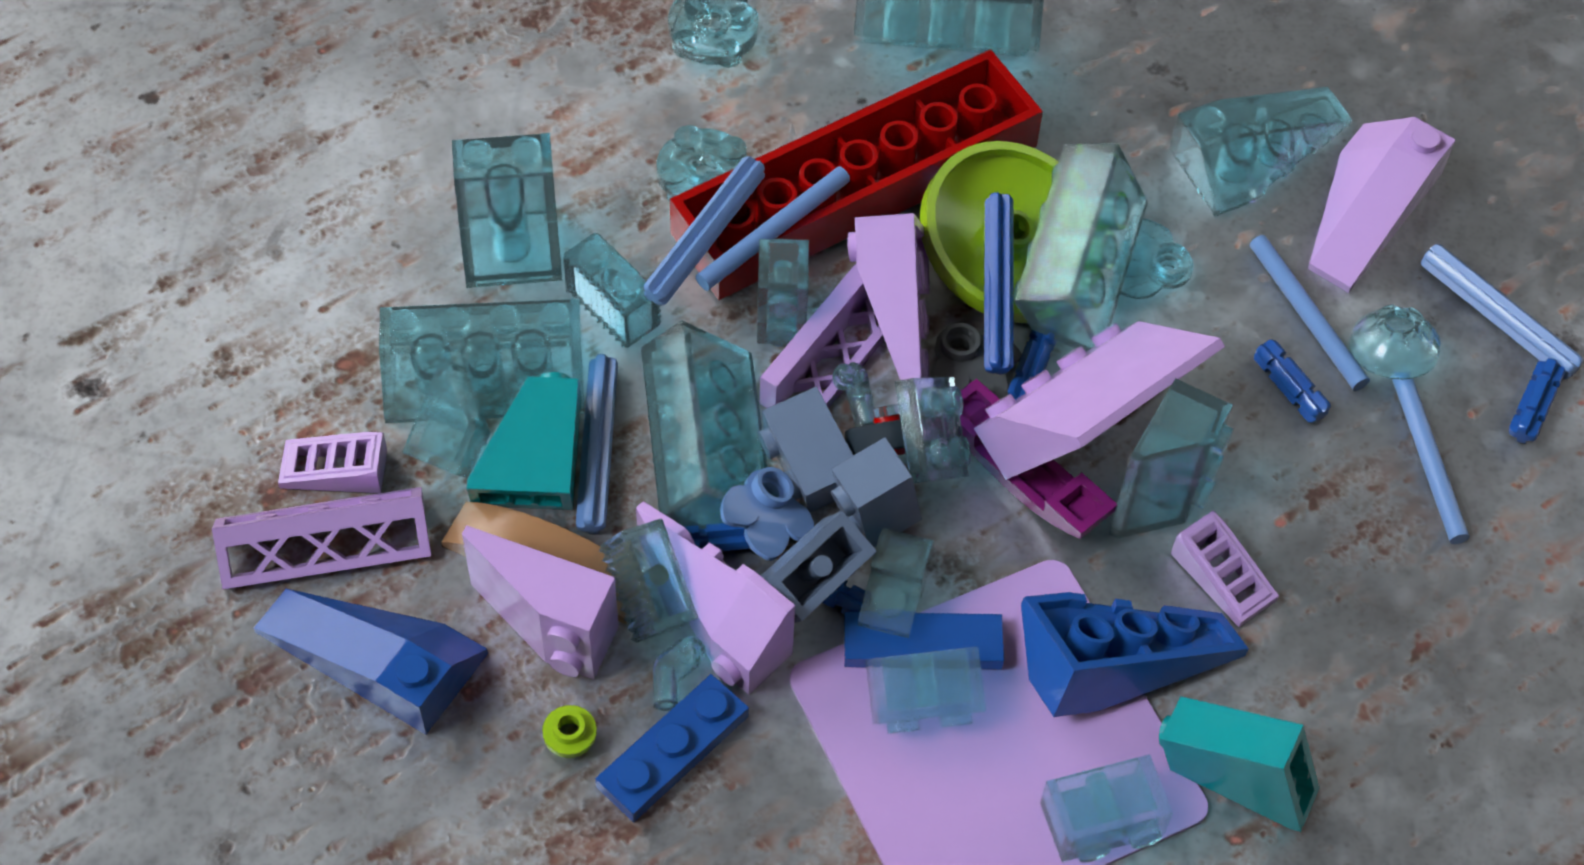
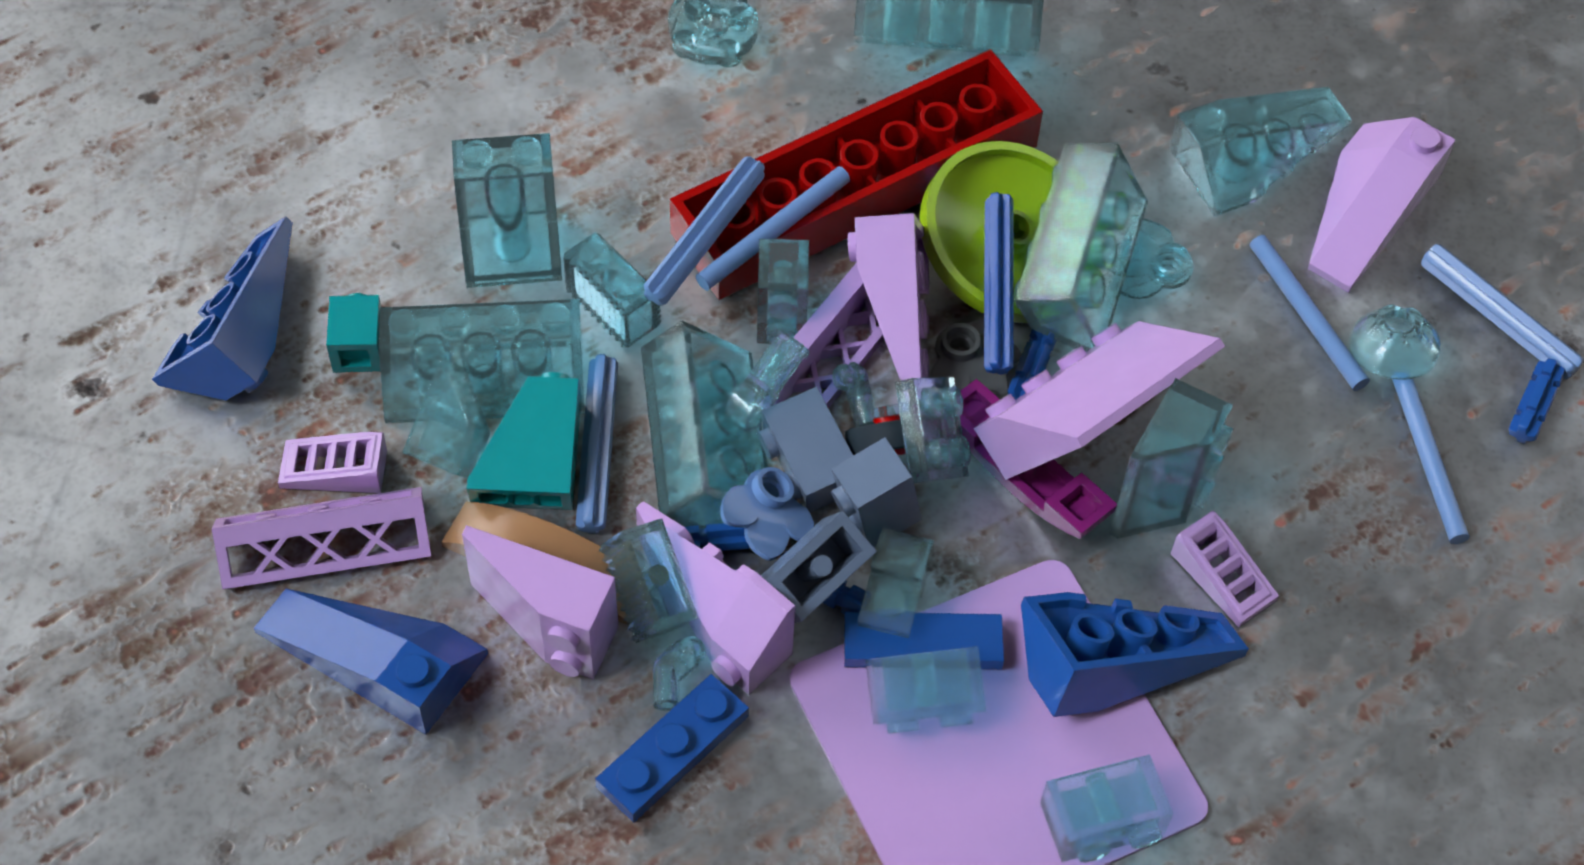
lime plate [542,705,597,758] -> none
clear light blue plate [656,125,748,201] -> none
teal slope [1159,696,1320,832] -> none
blue axle [1254,339,1331,424] -> none
none -> blue wedge [152,216,293,401]
none -> teal brick [326,293,385,373]
none -> clear light blue piece [725,330,810,433]

